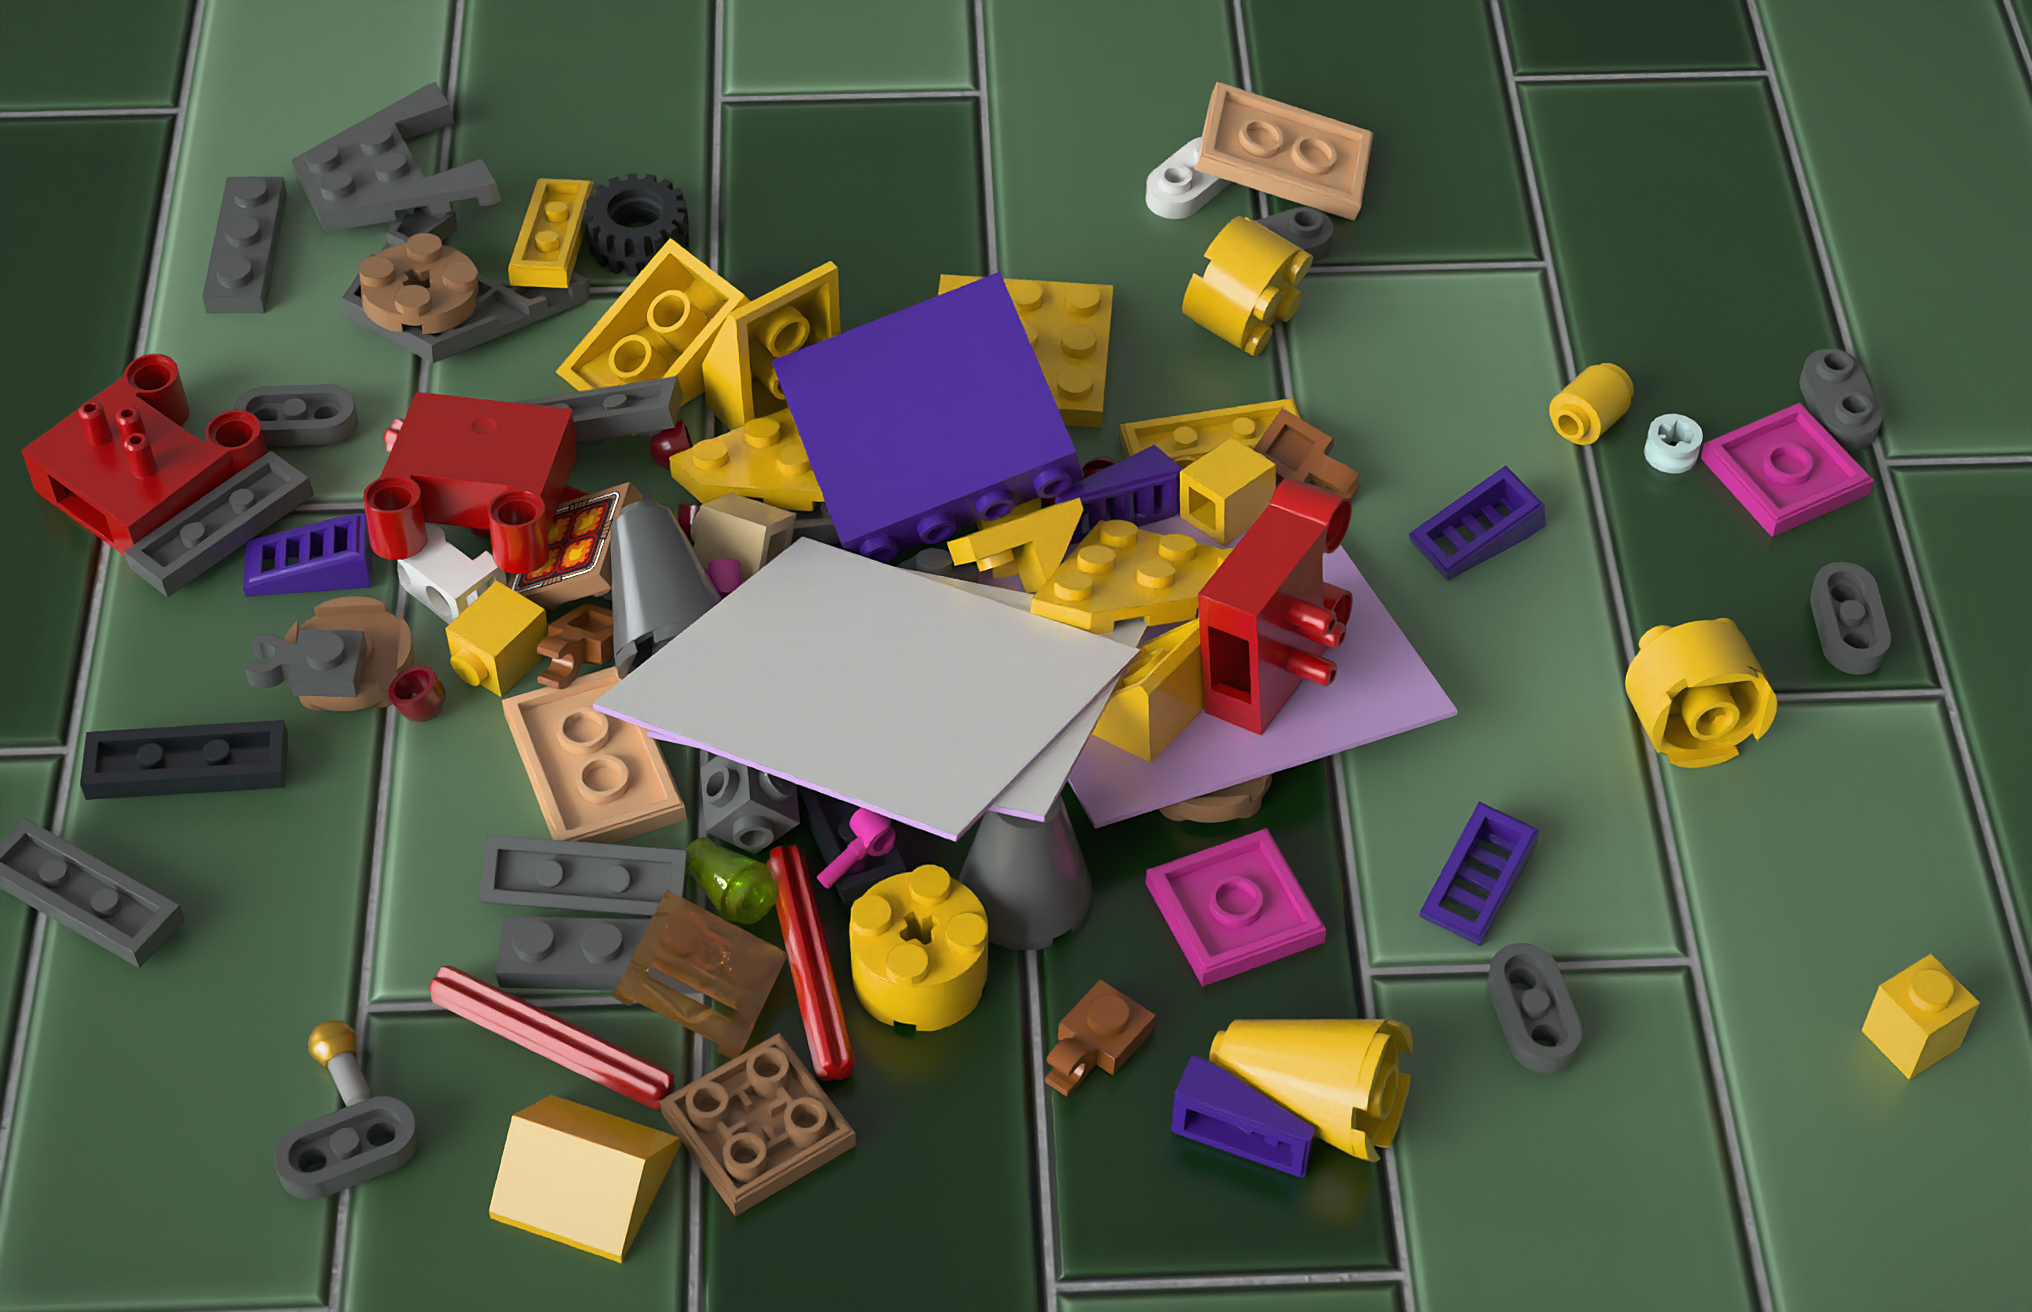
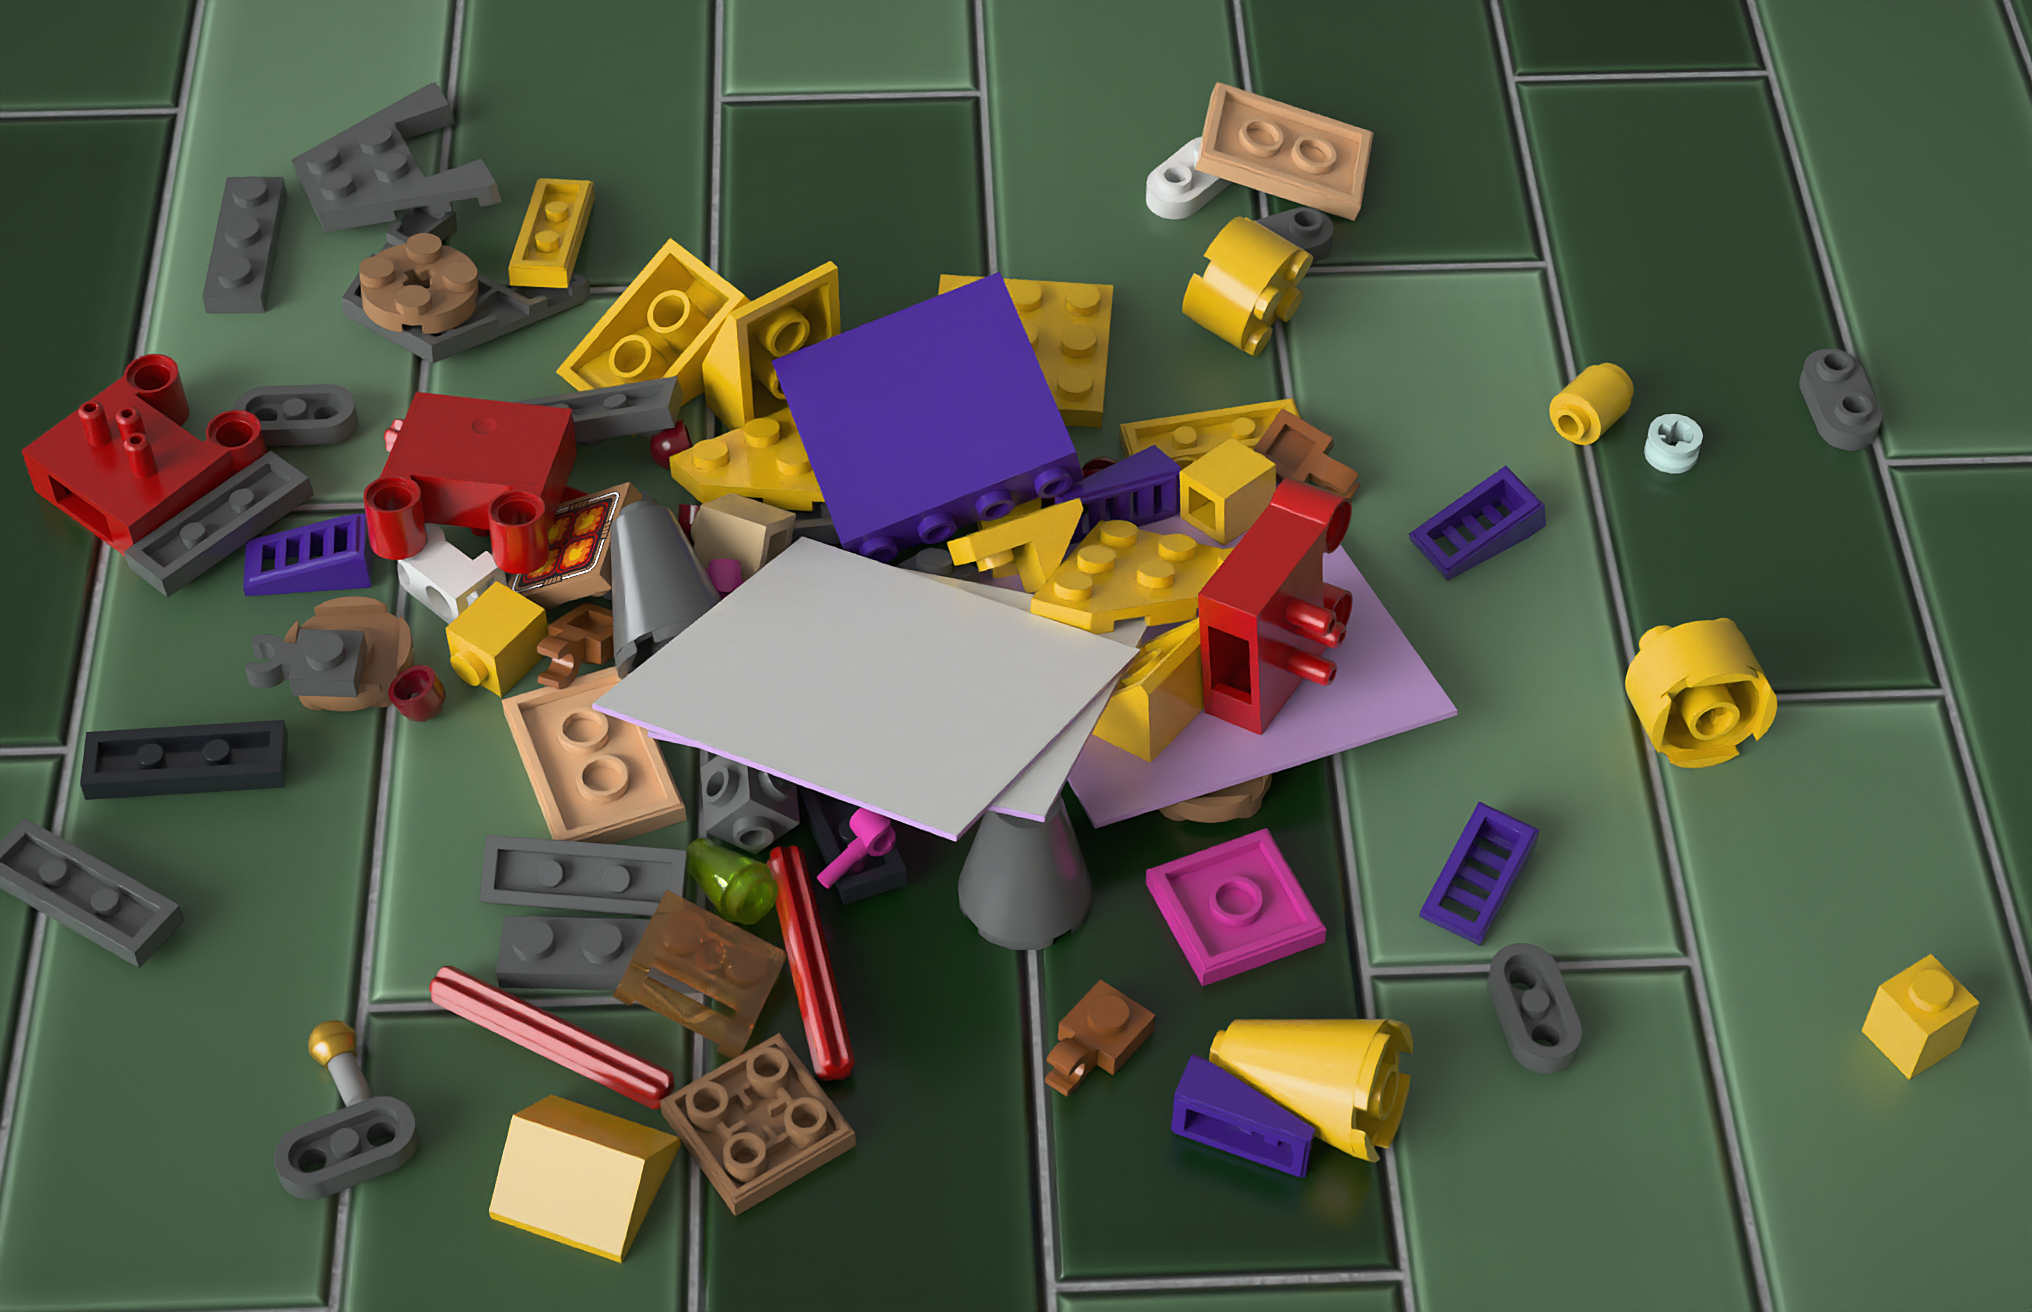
black tyre [585,173,690,277] -> none
yellow brick [850,865,988,1031] -> none
dark pink tile [1700,403,1874,537] -> none
dark grey plate [1810,562,1891,675] -> none

